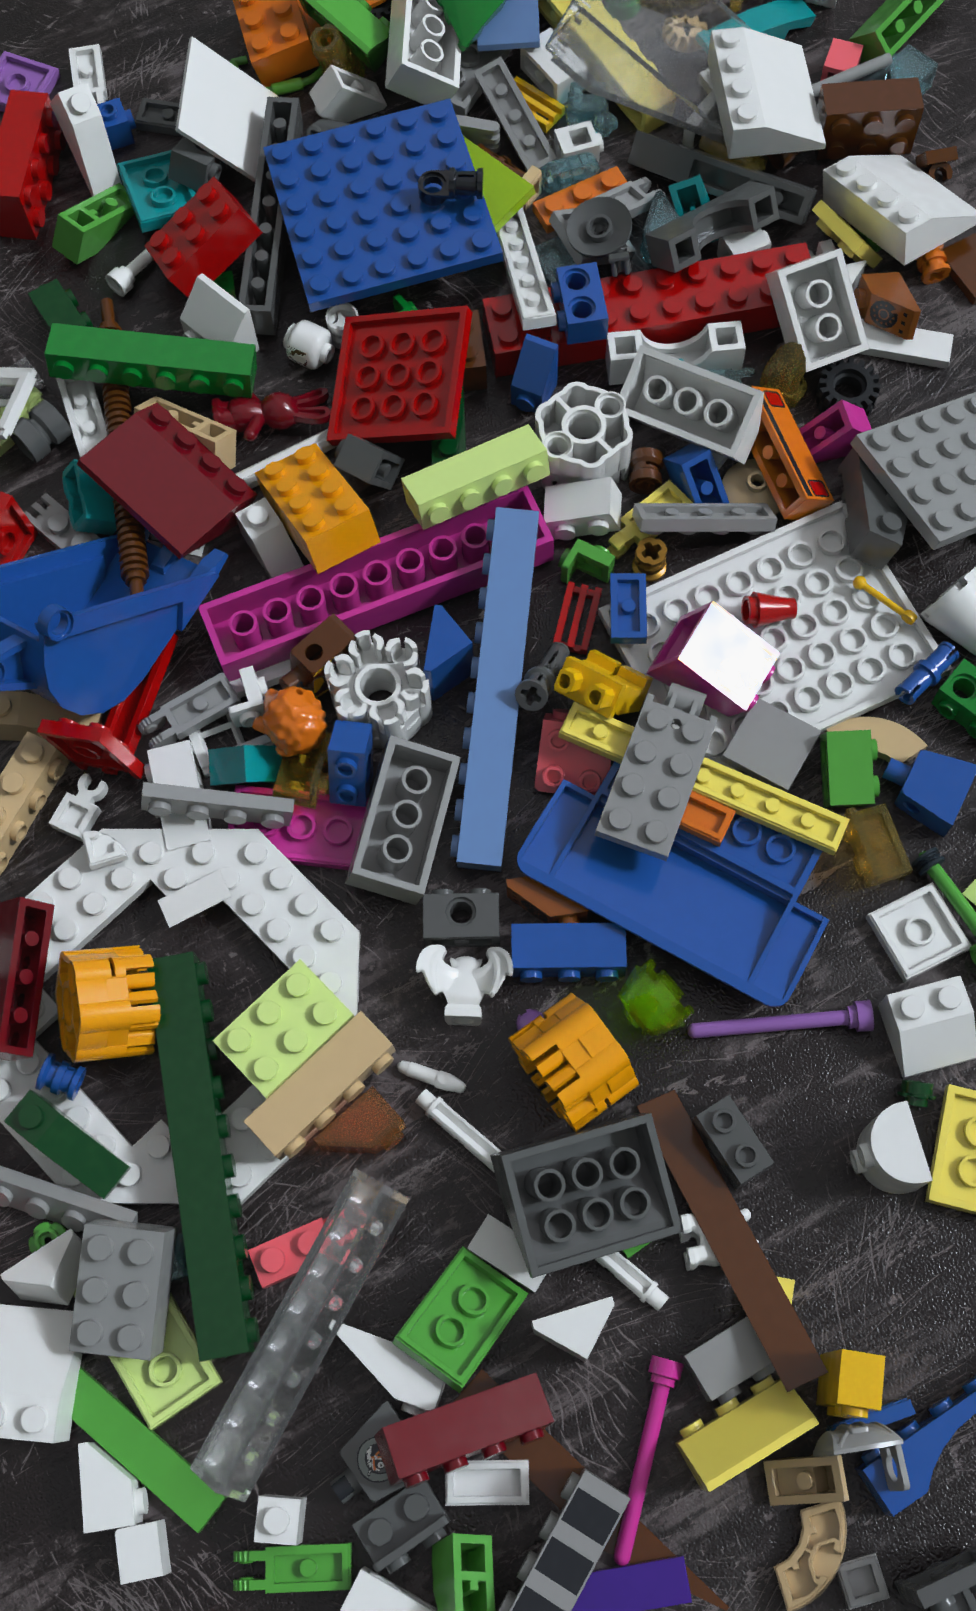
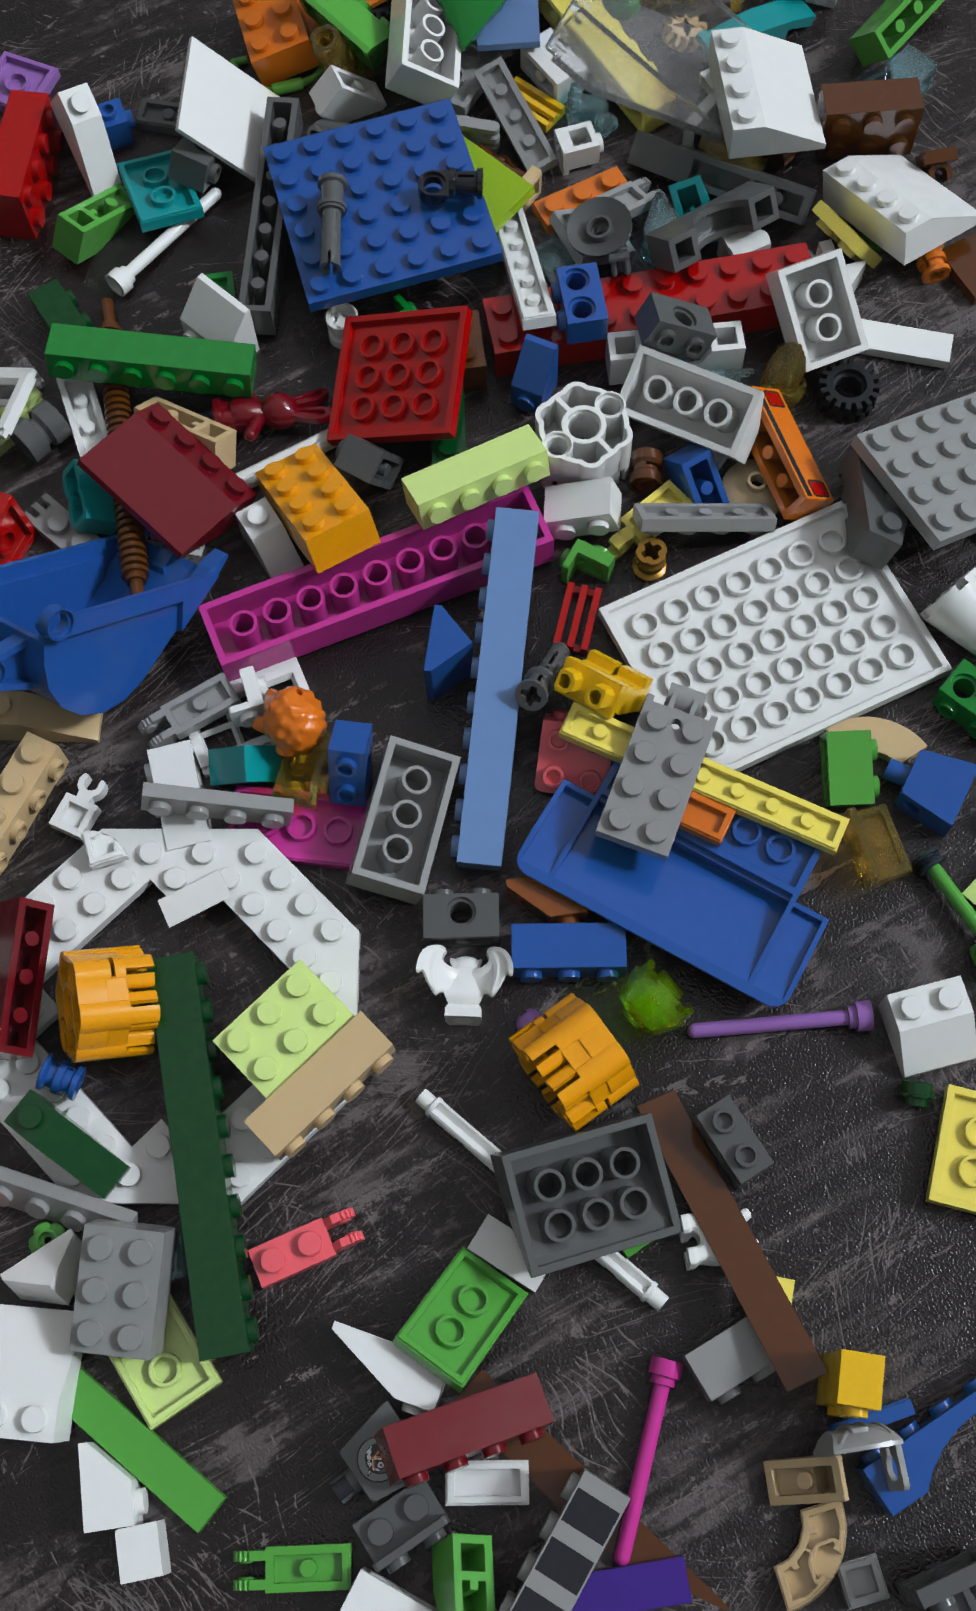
red bracket [37,633,179,779] -> none
white hinge [68,44,108,104] -> none
red brick [144,176,263,298] -> none
clear brick [190,1168,410,1502] -> none
white brick [254,1494,307,1546] -> none
reddish brown torso [279,613,358,698] -> none
white head [283,320,335,370] -> none
clear orange slope [313,1086,406,1154] -> none
white piece [324,630,433,749] -> none
white piece [397,1060,466,1093] -> none
white slope [532,1296,615,1362] -> none
clear light blue beam [540,152,601,194] -> none
blue plate [610,573,647,644] -> none
slope [647,601,780,717] -> none
light yellow slope [675,1375,819,1492] -> none
light grey tile [721,698,822,792] -> none
red cone [741,592,797,628] -> none
dark pink slope [799,399,872,463] -> none
light grey bar [812,53,893,97] -> none
coral brick [820,38,864,82] -> none
white brick [850,1101,933,1194] -> none
yellow hinge [853,576,917,625] -> none
dark orange slope [854,272,921,340] -> none
white tile [866,882,972,983] -> none
blue pin [895,641,959,705] -> none
none -> dark grey pin [317,172,347,275]
none -> dark grey brick [634,292,717,360]

